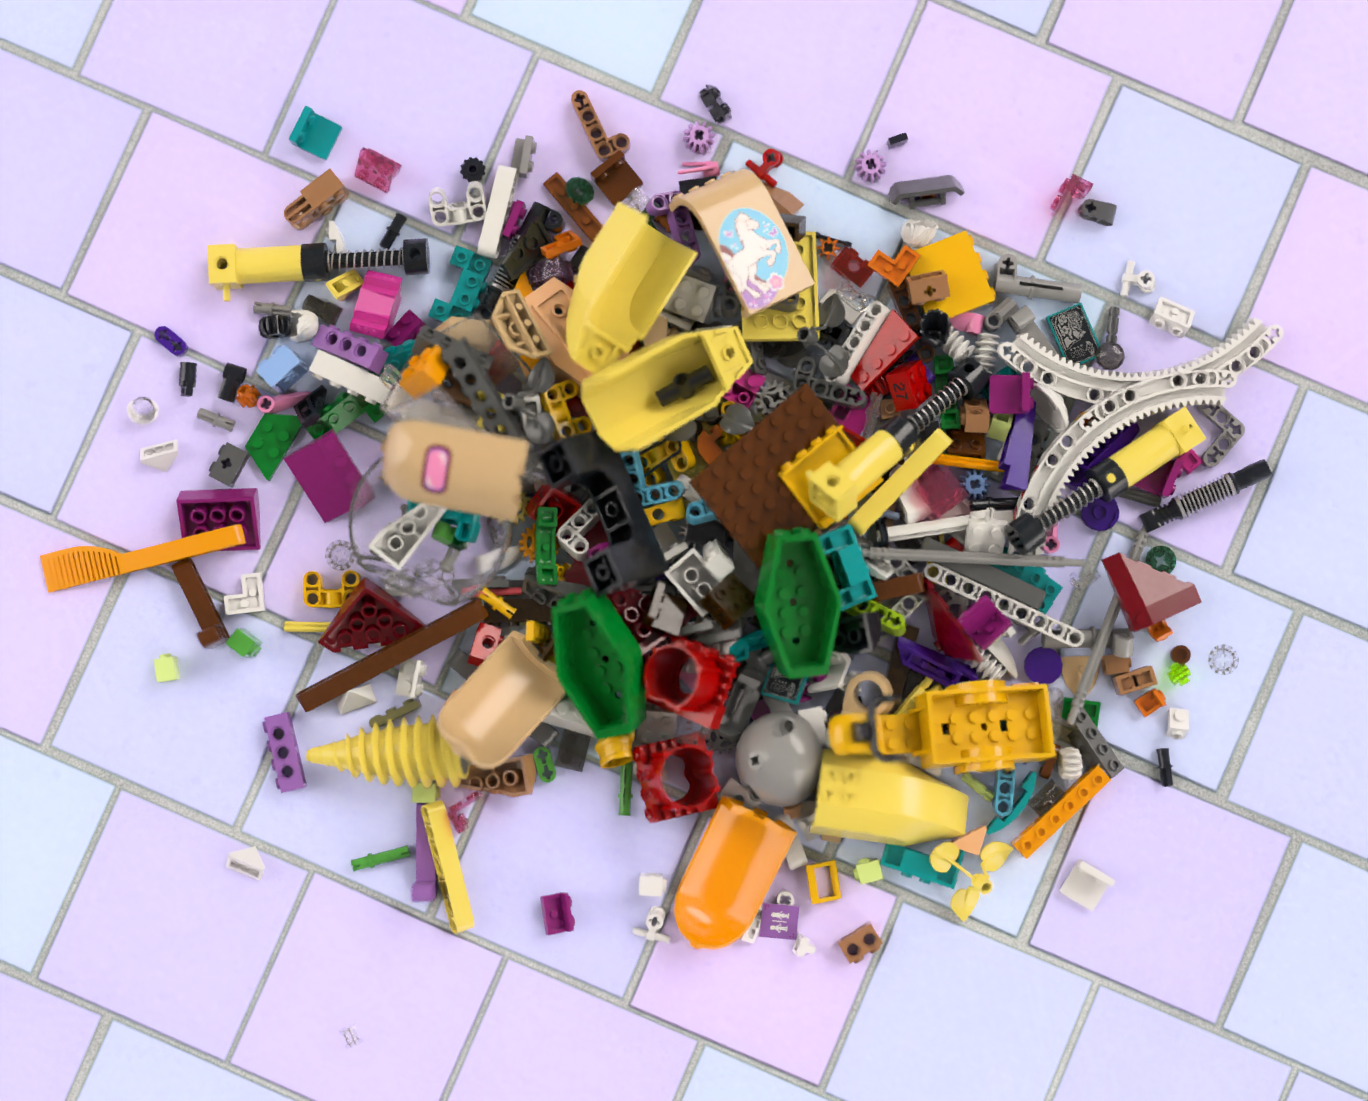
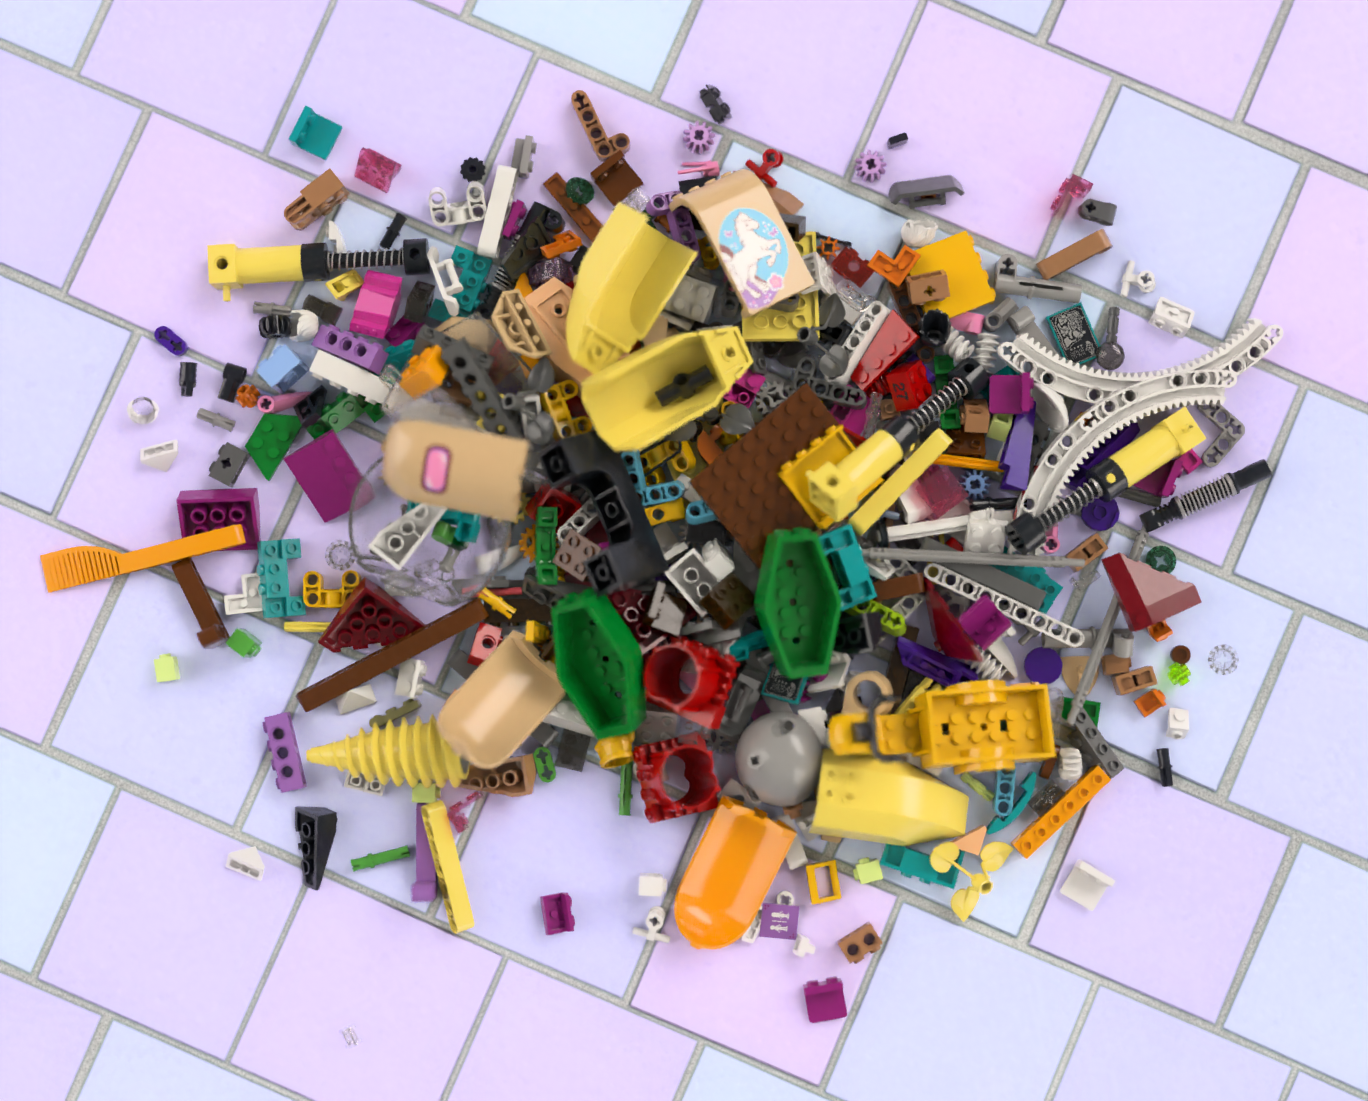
none -> teal bracket [257,538,306,619]
none -> black wedge [295,806,337,891]
none -> white slope [344,770,385,796]
none -> clear smoke brick [404,280,436,323]
none -> white piece [427,246,463,316]
none -> reddish brown bracket [552,529,602,582]
none -> yellow piece [697,235,720,270]
none -> white bracket [801,252,837,297]
none -> magenta bracket [803,976,847,1023]
none -> medium nougat beam [1036,229,1113,280]
none -> medium nougat brick [1065,533,1109,572]

